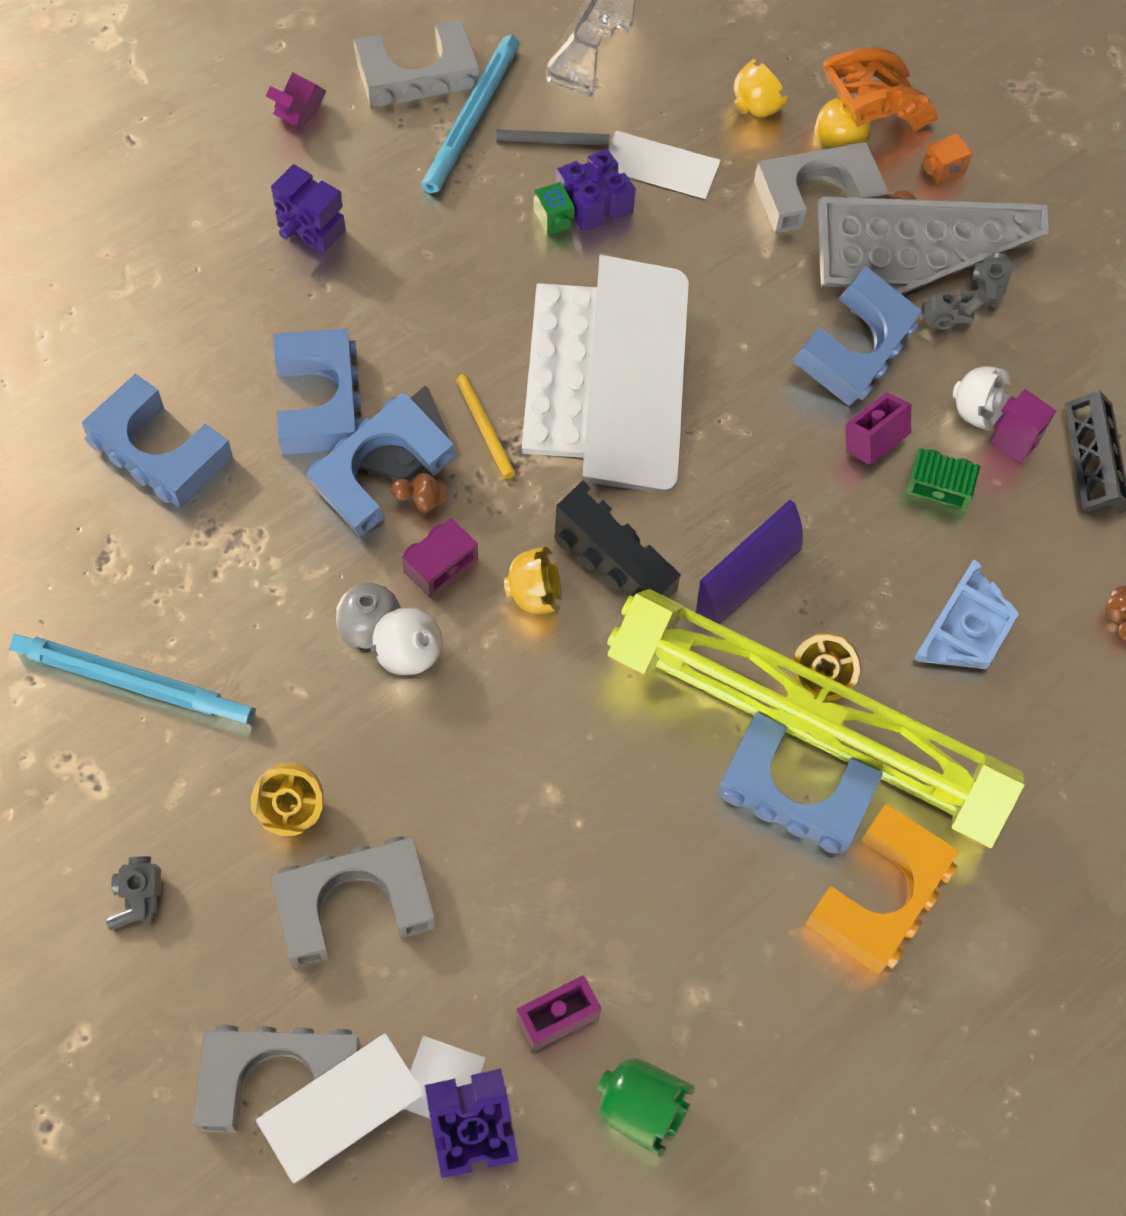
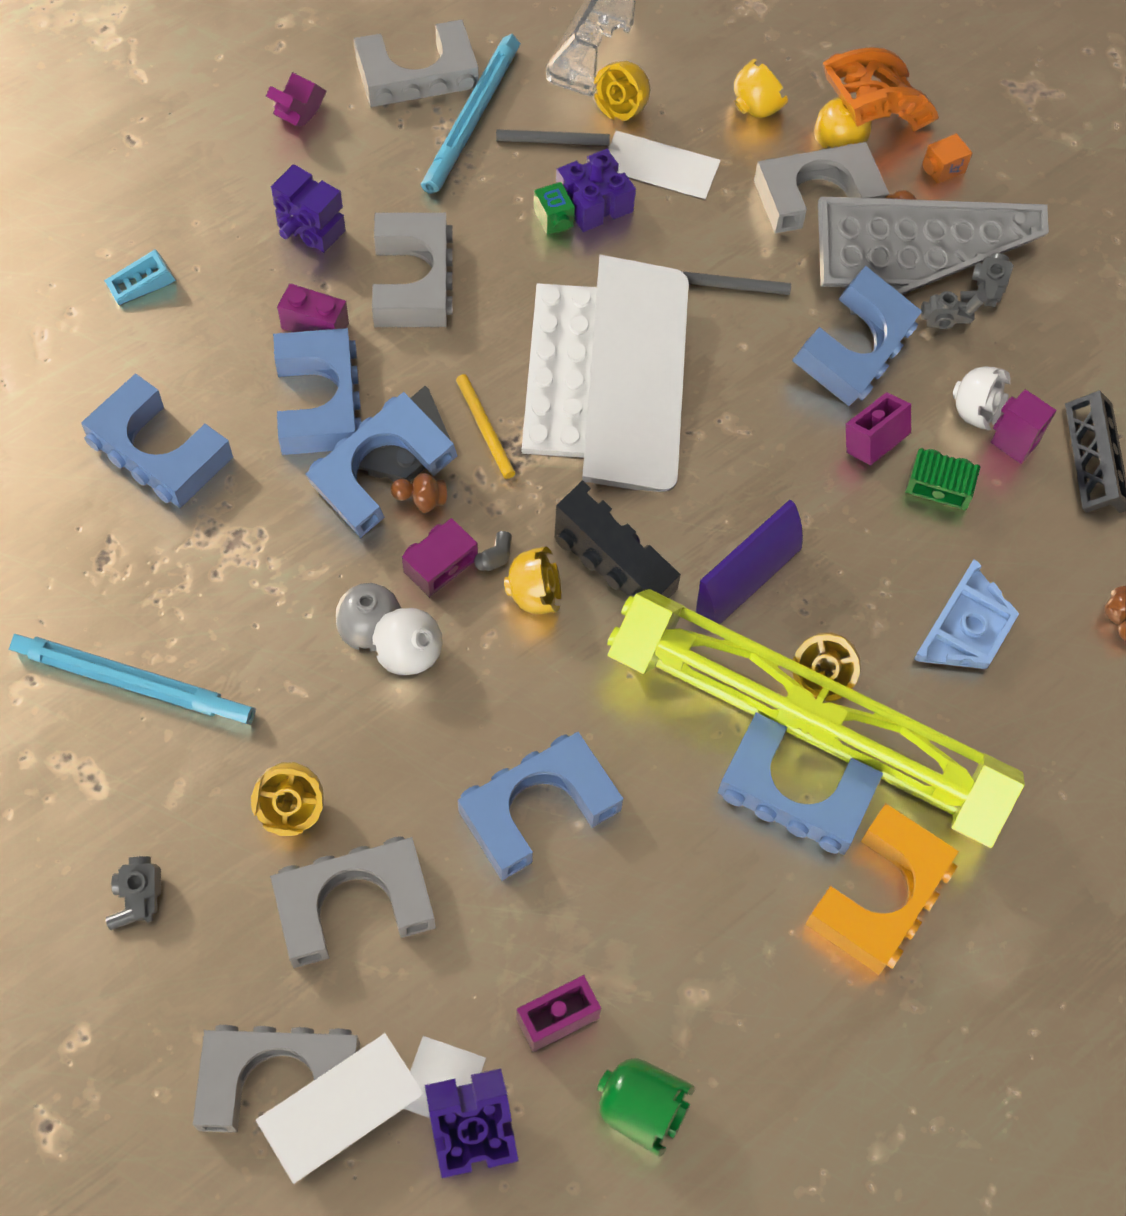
none -> medium azure slope [104,249,176,305]
none -> magenta brick [277,283,349,332]
none -> light grey arch [372,213,453,327]
none -> medium blue arch [458,732,623,881]
none -> dark grey arm [474,531,512,571]
none -> yellow cylinder [594,61,651,121]
none -> dark grey bar [681,271,791,295]

